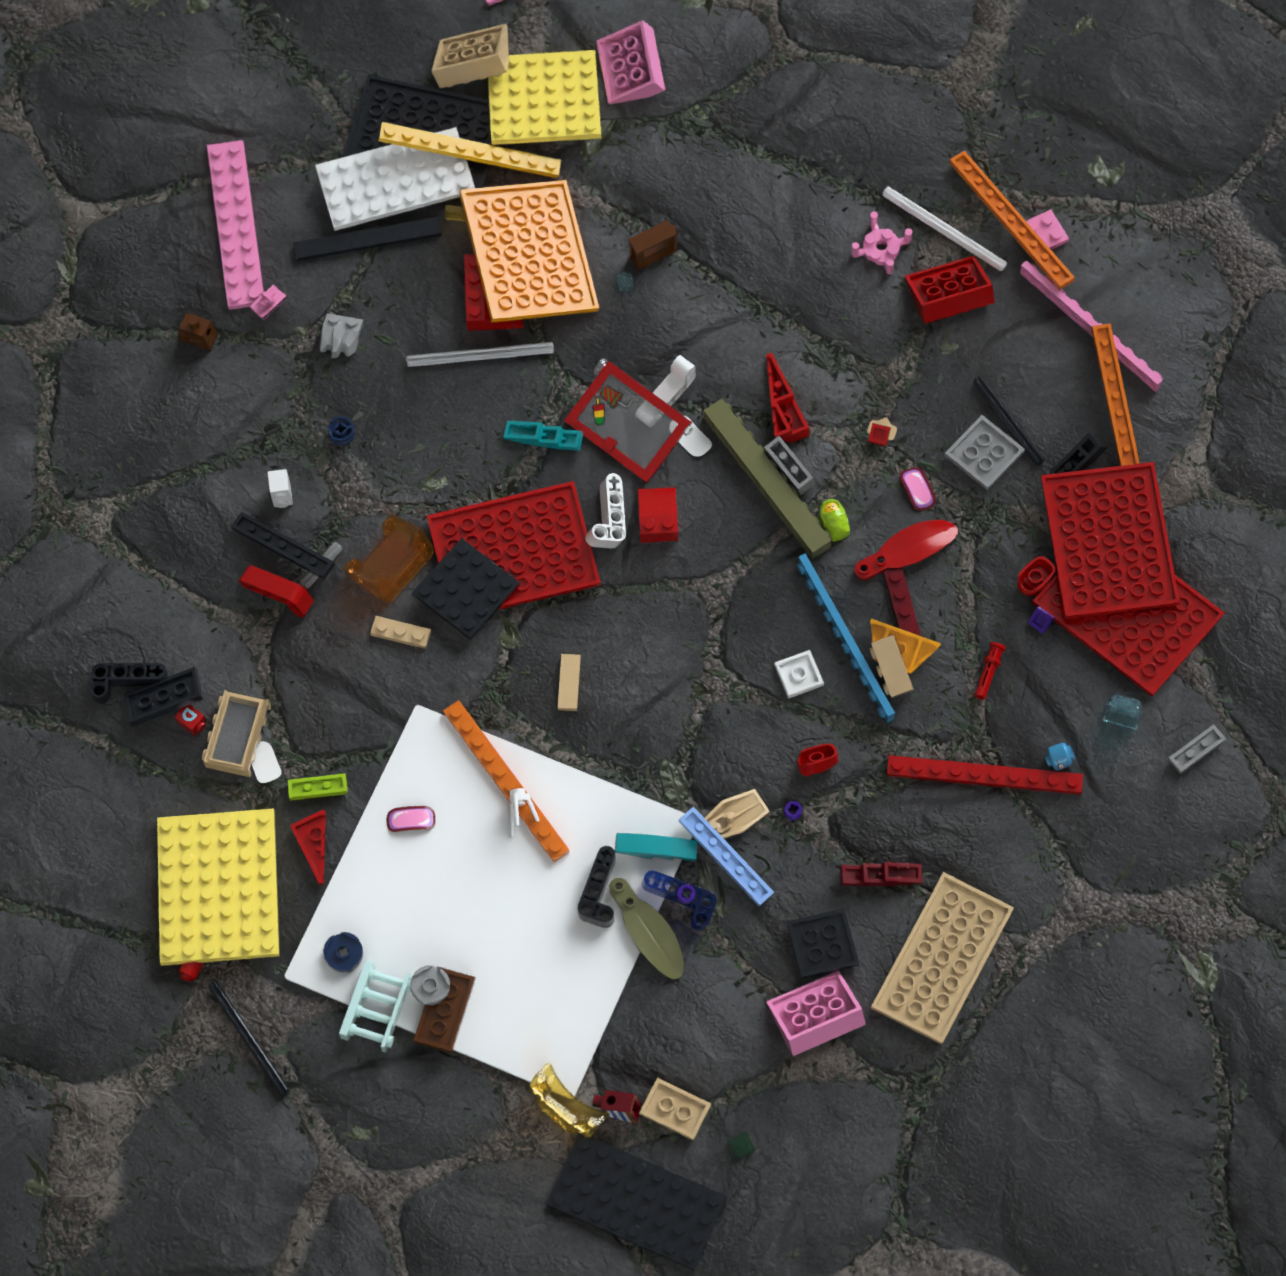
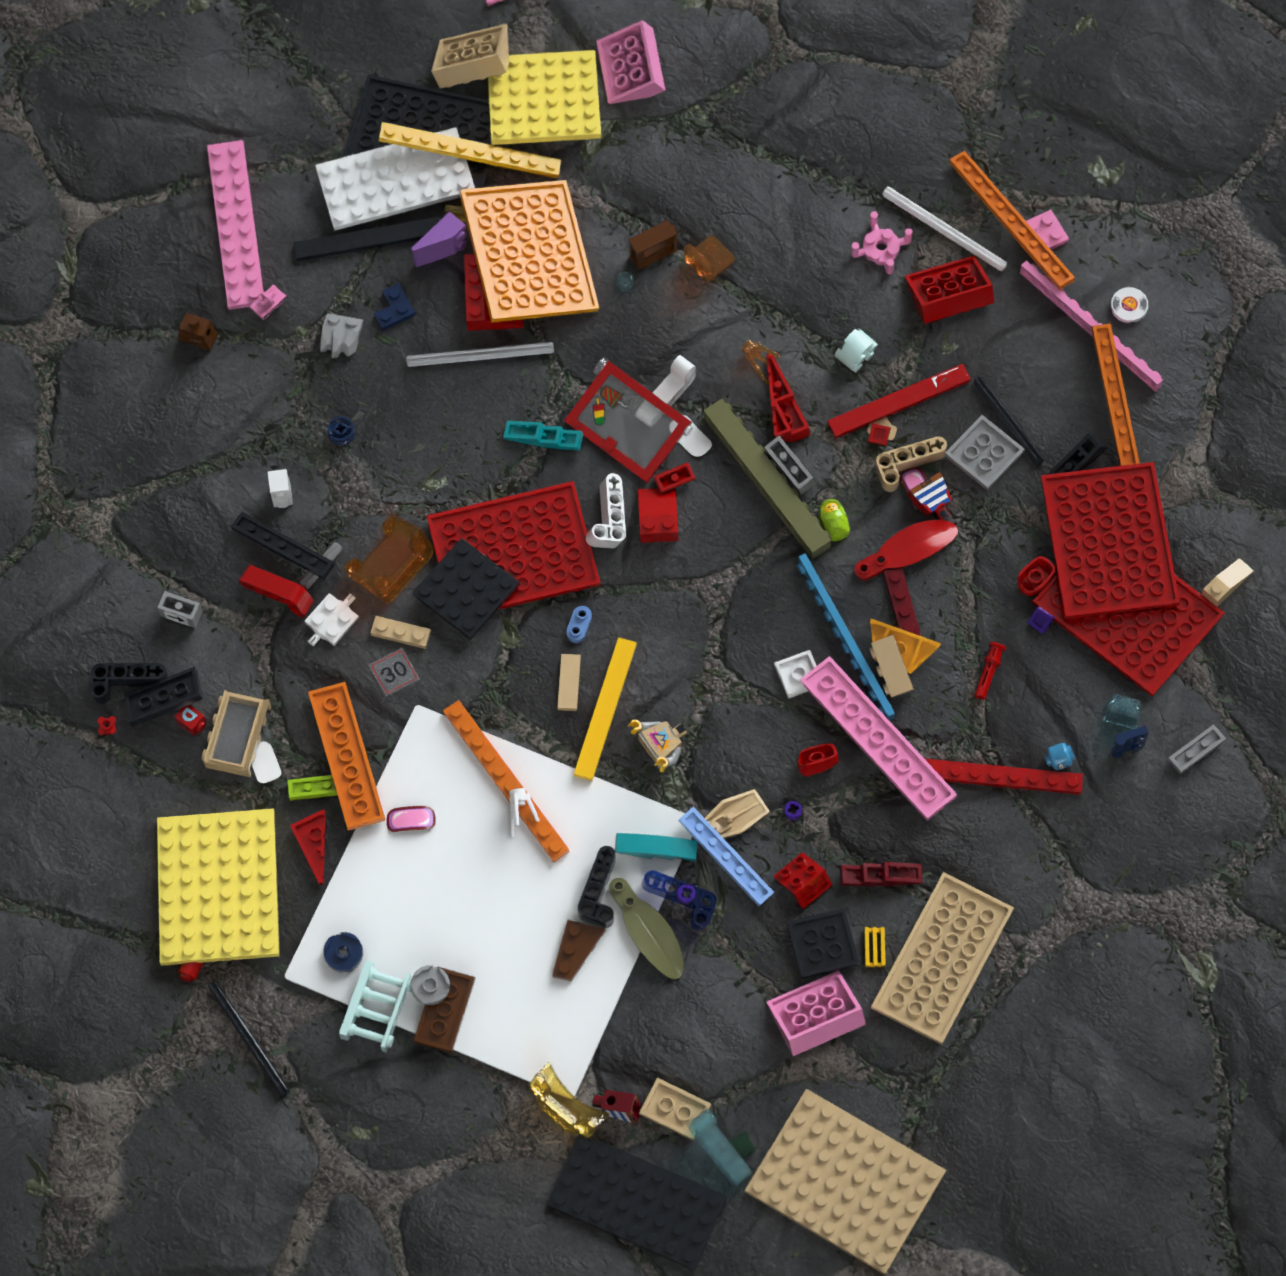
none -> red plate [97,716,117,735]
none -> light grey brick [157,591,203,628]
none -> white plate [305,593,359,647]
none -> orange plate [308,682,386,831]
none -> clear piece [368,648,420,697]
none -> dark blue plate [374,283,415,331]
none -> medium lavender slope [411,212,468,267]
none -> reddish brown wing [552,920,606,982]
none -> medium blue plate [566,606,592,643]
none -> yellow tile [574,637,637,781]
none -> torso [628,720,687,772]
none -> red slope [653,462,696,494]
none -> clear orange bracket [684,235,735,282]
none -> clear light blue beam [687,1109,752,1187]
none -> clear orange plant [742,340,781,385]
none -> tan plate [745,1089,946,1275]
none -> red bracket [774,853,833,909]
none -> bright pink plate [800,656,957,821]
none -> red tile [827,364,971,439]
none -> light aqua brick [835,328,878,373]
none -> yellow tile [865,927,886,967]
none -> tan beam [876,437,947,492]
none -> torso [907,472,952,520]
none -> white tile [1111,287,1148,323]
none -> dark blue plate [1111,725,1149,758]
none -> tan slope [1201,558,1254,607]

